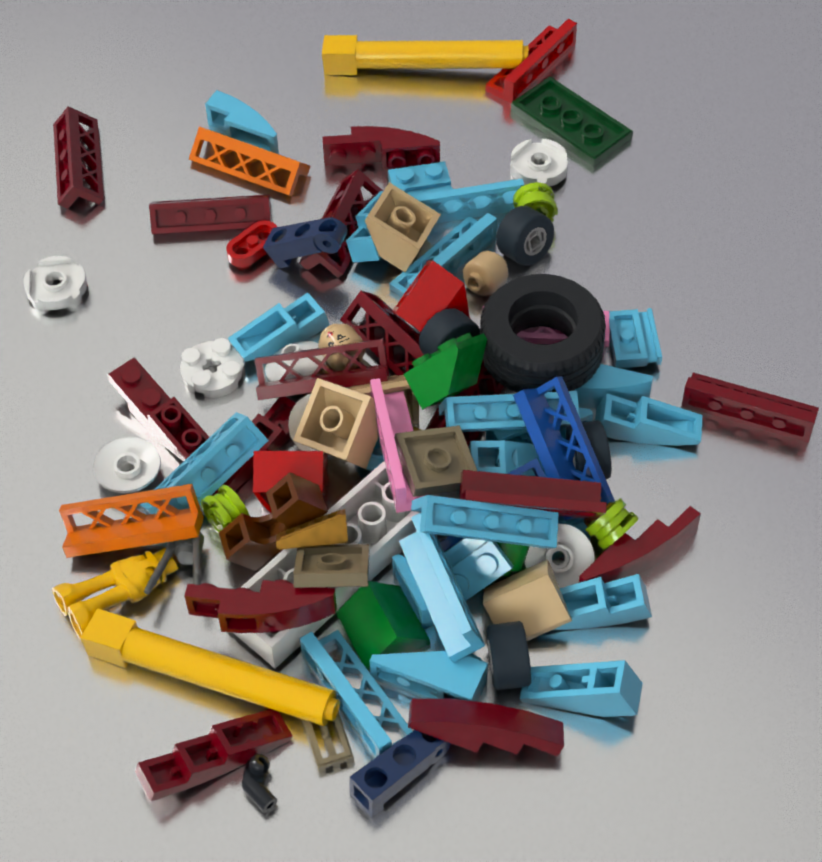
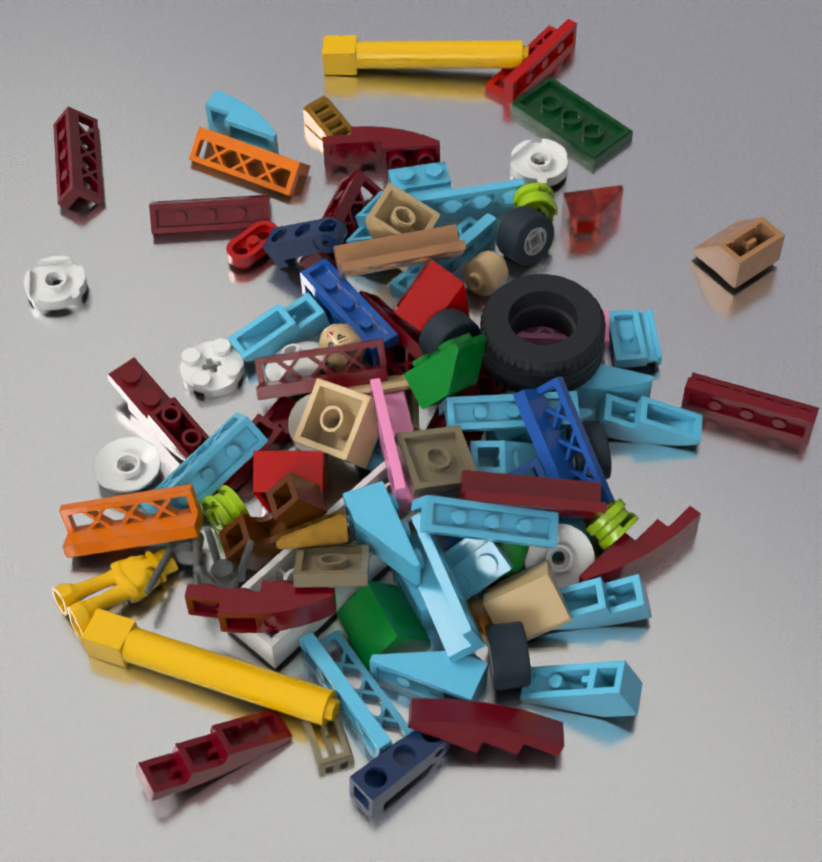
black arm [241,754,277,813] -> none
none -> dark grey plant [196,527,254,589]
none -> blue fence [300,258,399,366]
none -> pearl gold slope [303,96,352,139]
none -> medium nougat fence [333,224,466,279]
none -> medium azure slope [343,481,424,586]
none -> clear orange plate [467,596,492,631]
none -> clear red slope [562,185,623,239]
none -> medium nougat slope [693,217,785,288]

